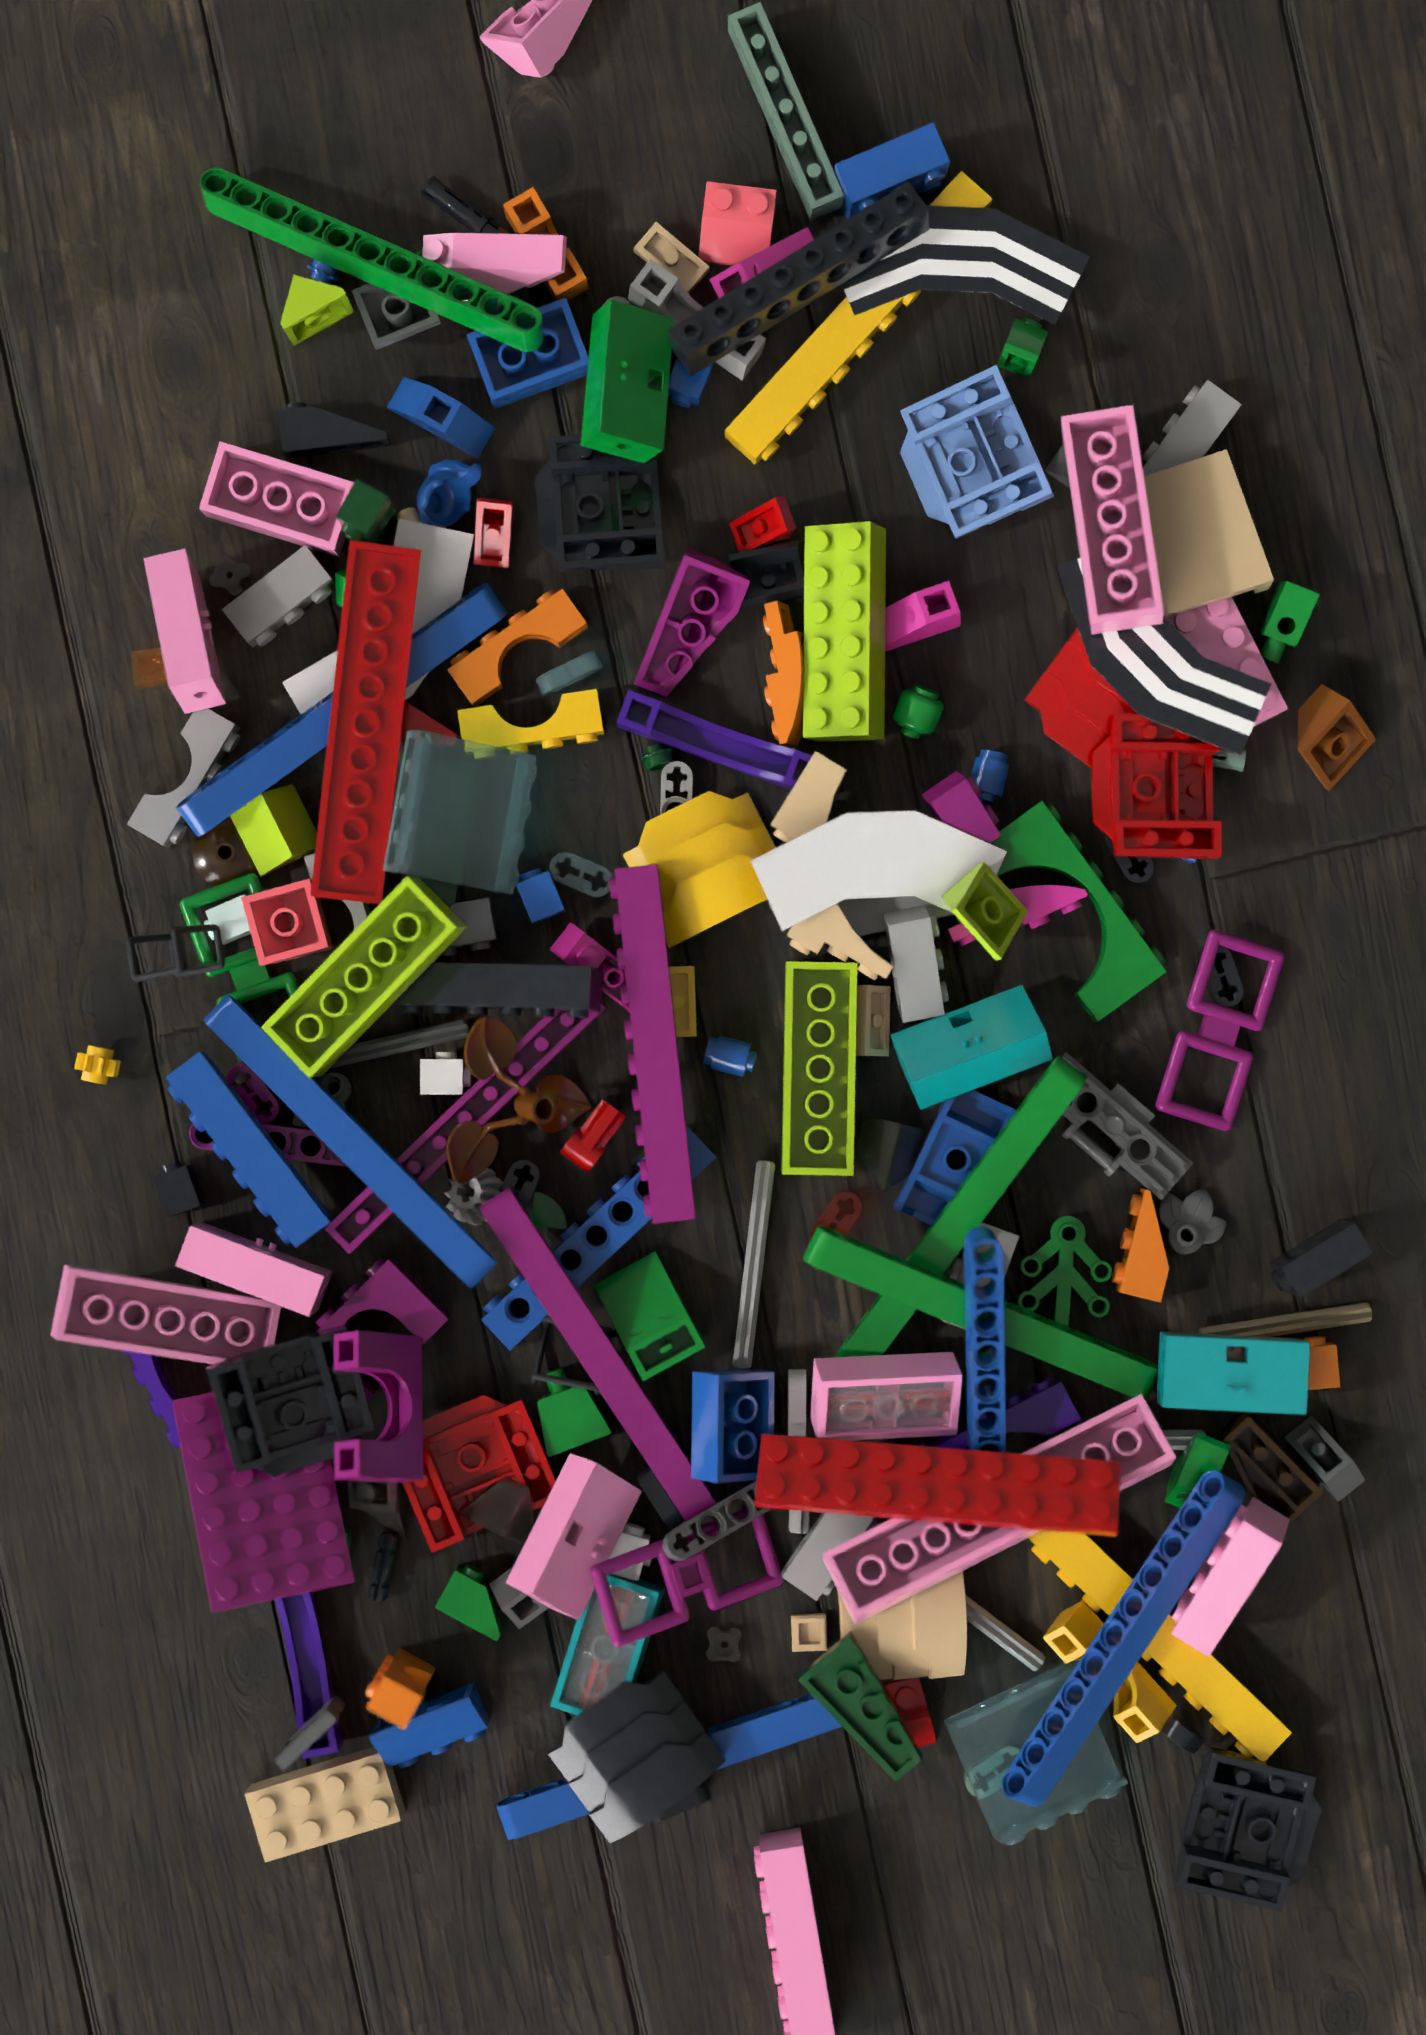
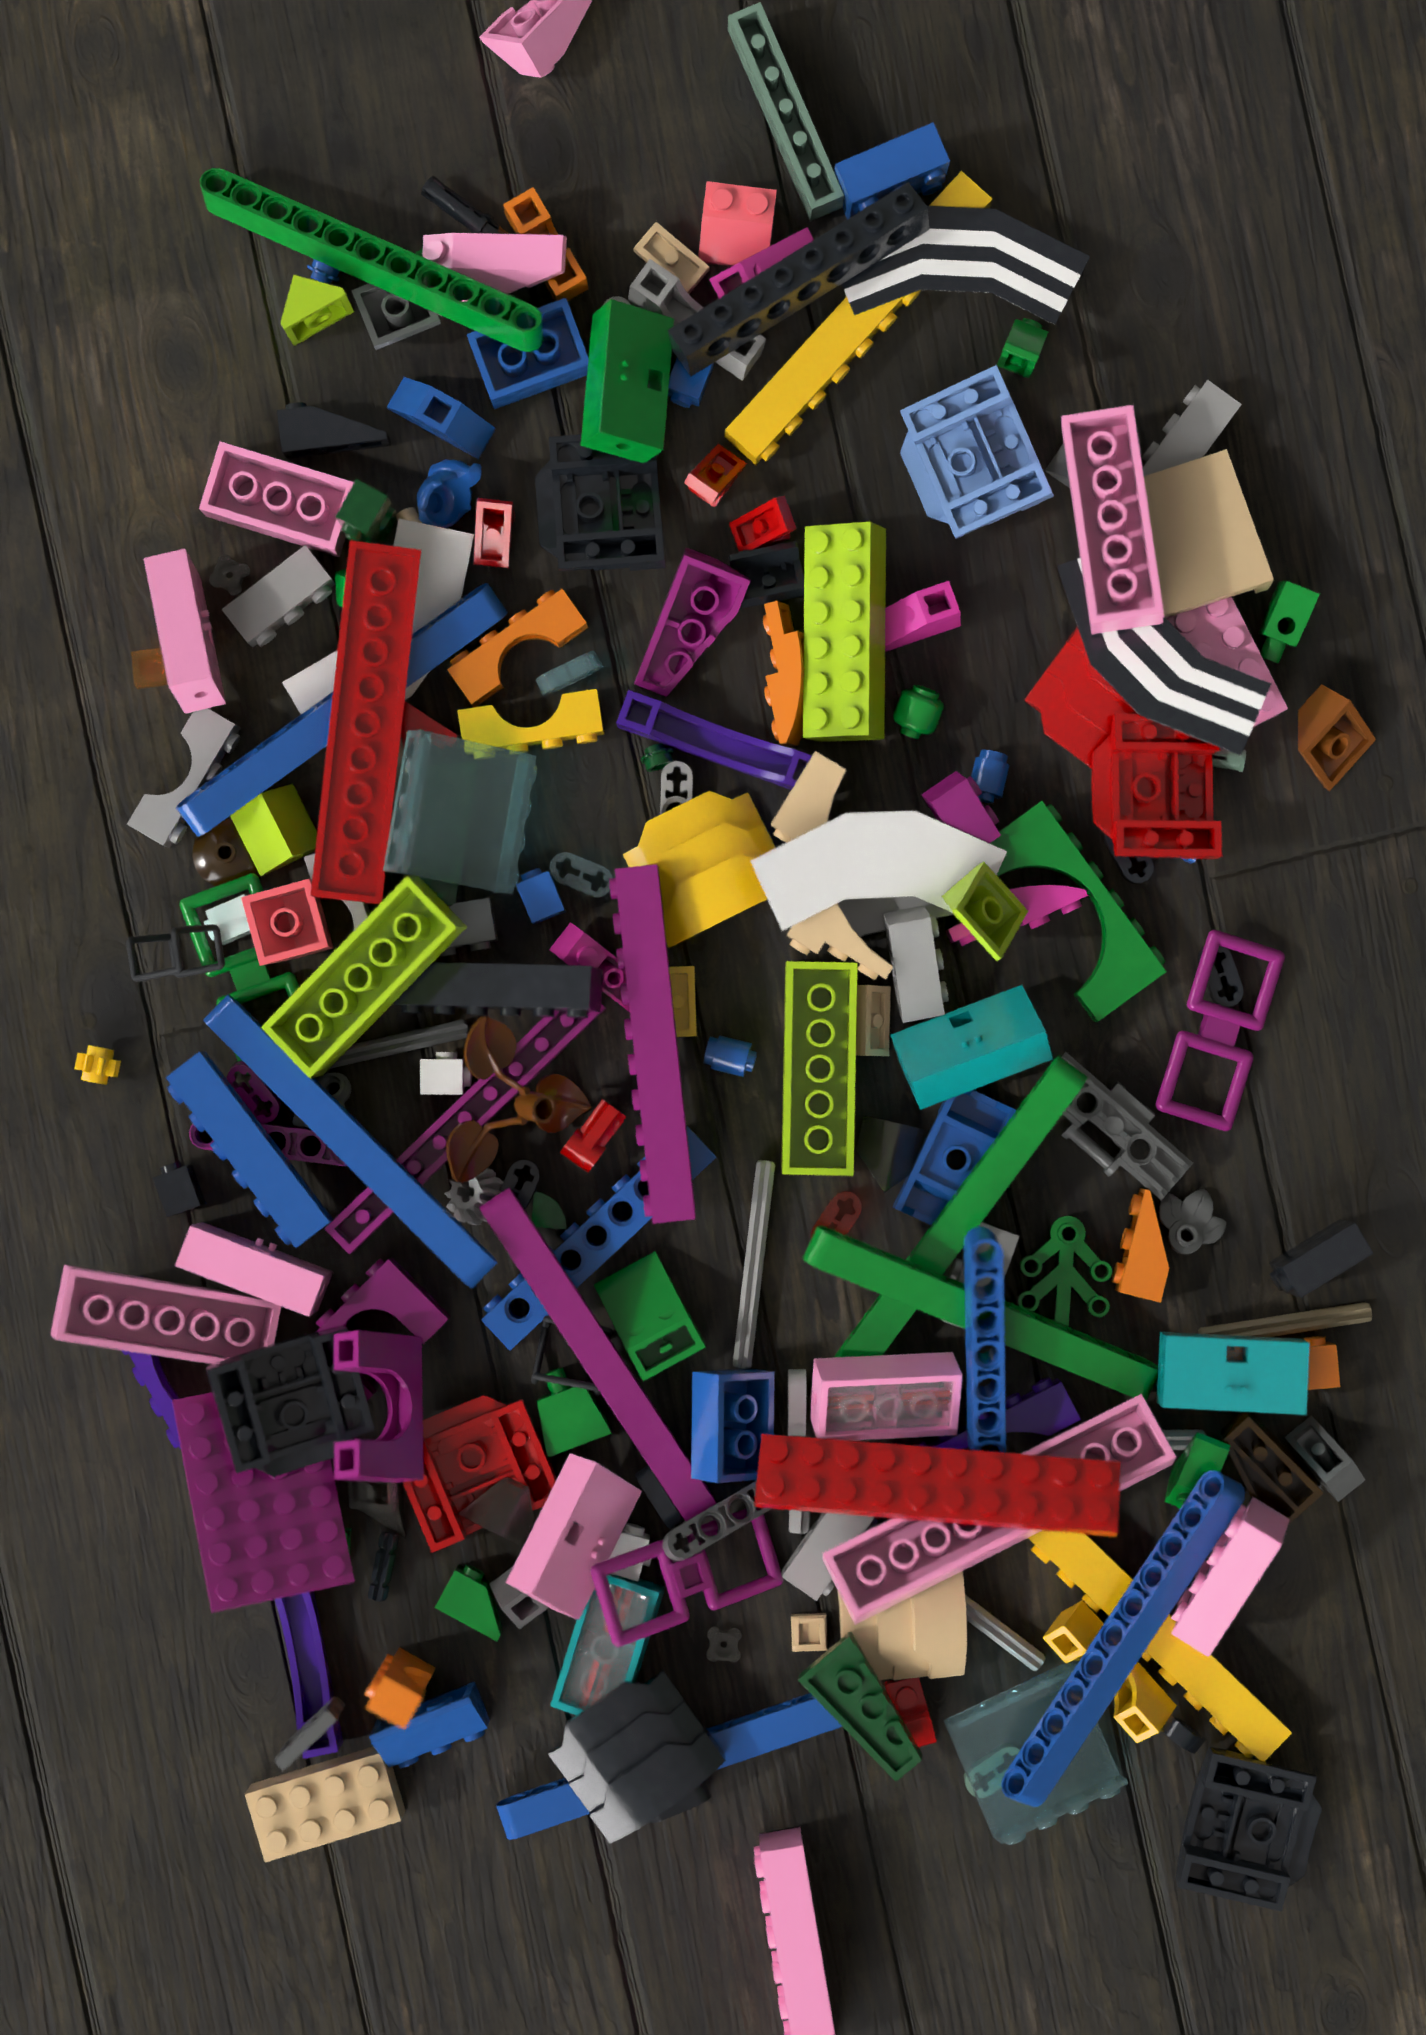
none -> red slope [684,443,746,507]

